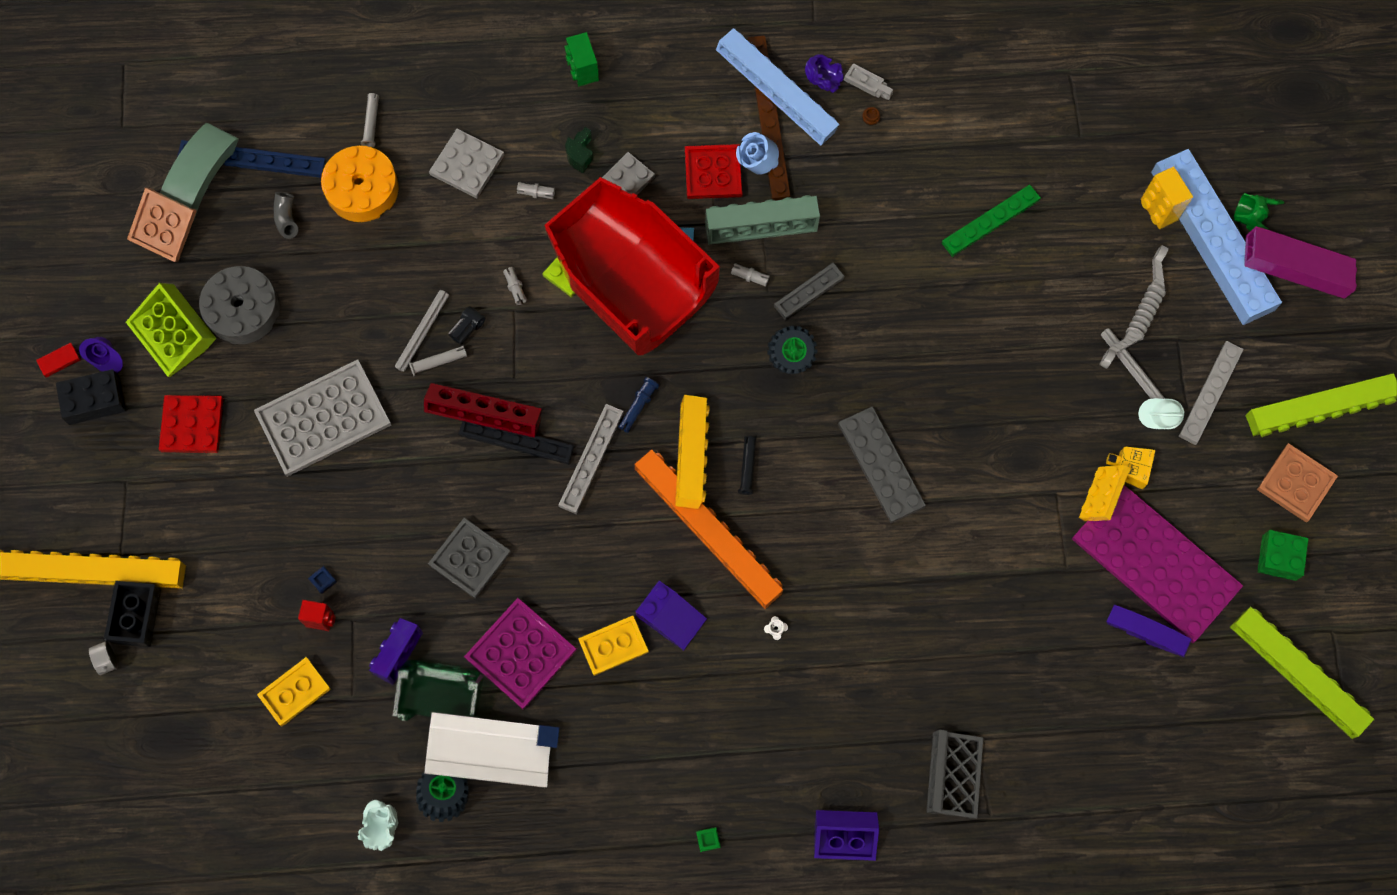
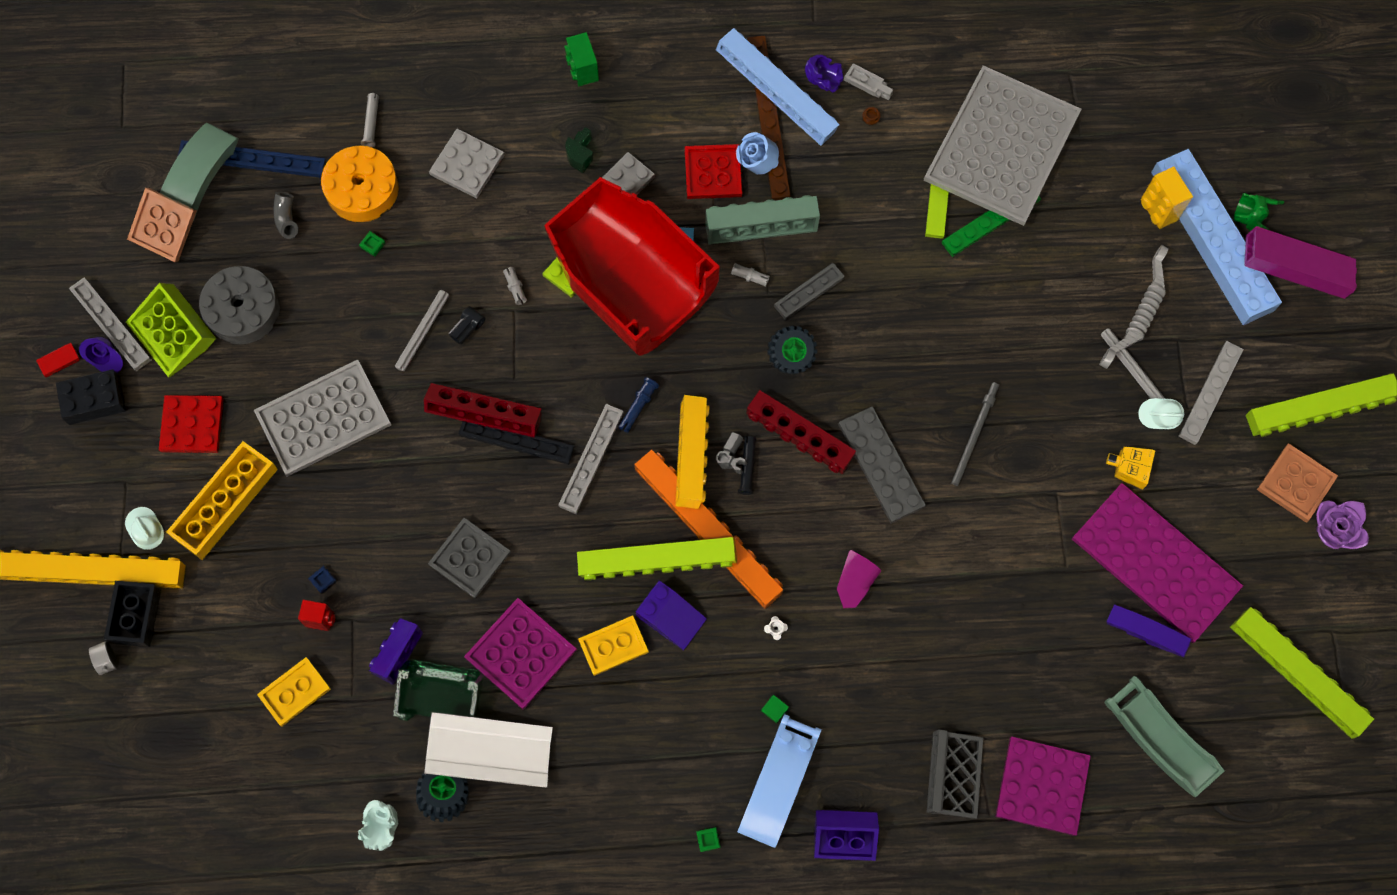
light grey pin [409,345,467,376] -> none
light grey pin [517,182,555,199] -> none
dark blue tile [536,725,559,748] -> none
yellow plate [1079,465,1130,521] -> none
green brick [1257,530,1308,581] -> none
none -> light grey plate [69,277,151,371]
none -> light aqua piece [125,507,164,550]
none -> yellow brick [166,441,278,560]
none -> green tile [359,231,386,257]
none -> lime brick [577,537,737,580]
none -> dark grey bar [716,432,747,474]
none -> light blue windscreen [738,714,822,848]
none -> dark red brick [746,390,856,474]
none -> green tile [761,695,789,724]
none -> magenta panel [837,550,881,608]
none -> light grey plate [924,66,1081,226]
none -> lime tile [925,184,949,239]
none -> dark grey bar [951,382,999,486]
none -> magenta plate [995,737,1090,836]
none -> sand green windscreen [1105,676,1224,797]
none -> medium lavender brick [1316,501,1369,549]

